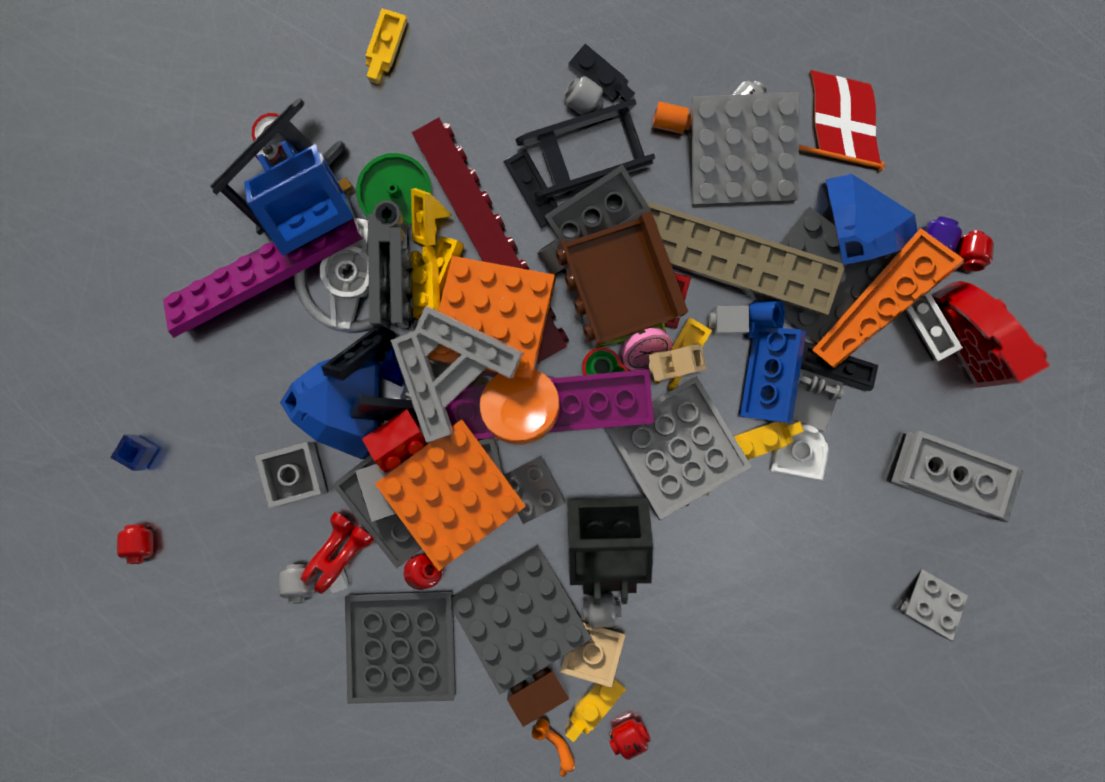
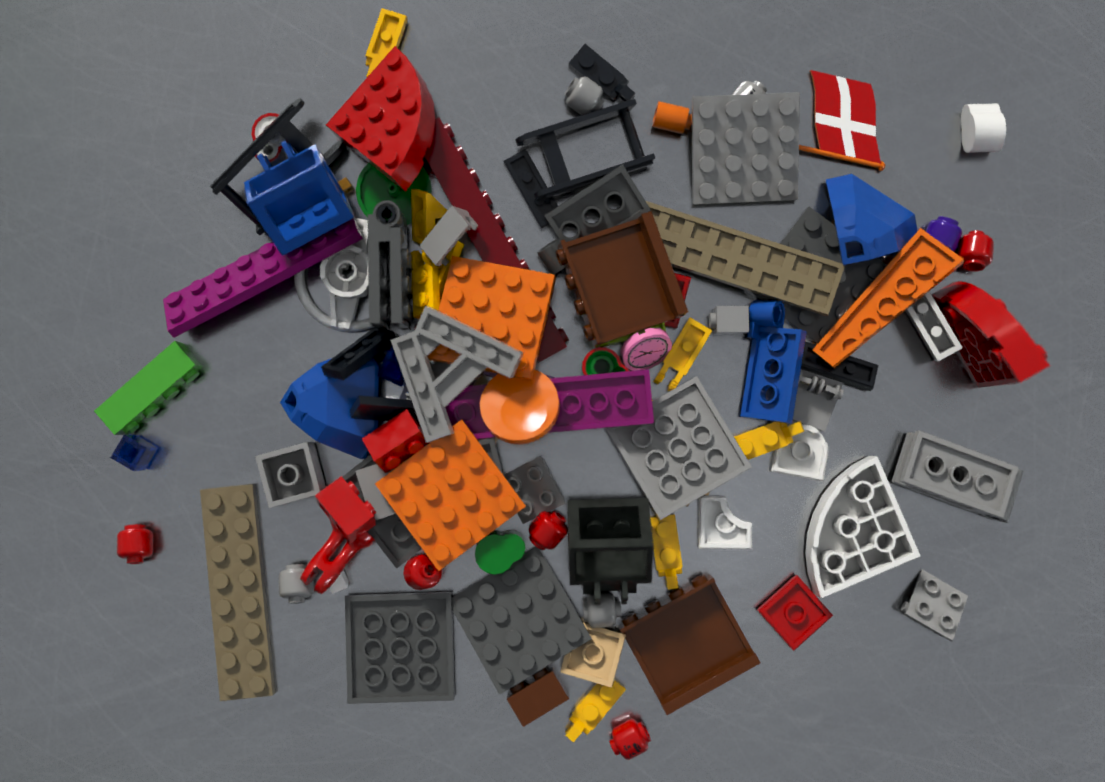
orange piece [532,719,575,777] -> none
tan brick [649,344,707,381] -> none
none -> bright green brick [94,341,203,435]
none -> dark tan plate [200,484,275,701]
none -> red brick [315,476,376,544]
none -> red brick [326,46,435,192]
none -> light grey hinge [419,206,478,266]
none -> green piece [475,530,525,575]
none -> red head [529,511,568,550]
none -> reddish brown panel [619,574,761,715]
none -> yellow hinge [650,514,683,590]
none -> white tile [698,495,752,550]
none -> red plate [757,575,833,651]
none -> white brick [805,456,920,598]
none -> white piece [961,103,1006,153]

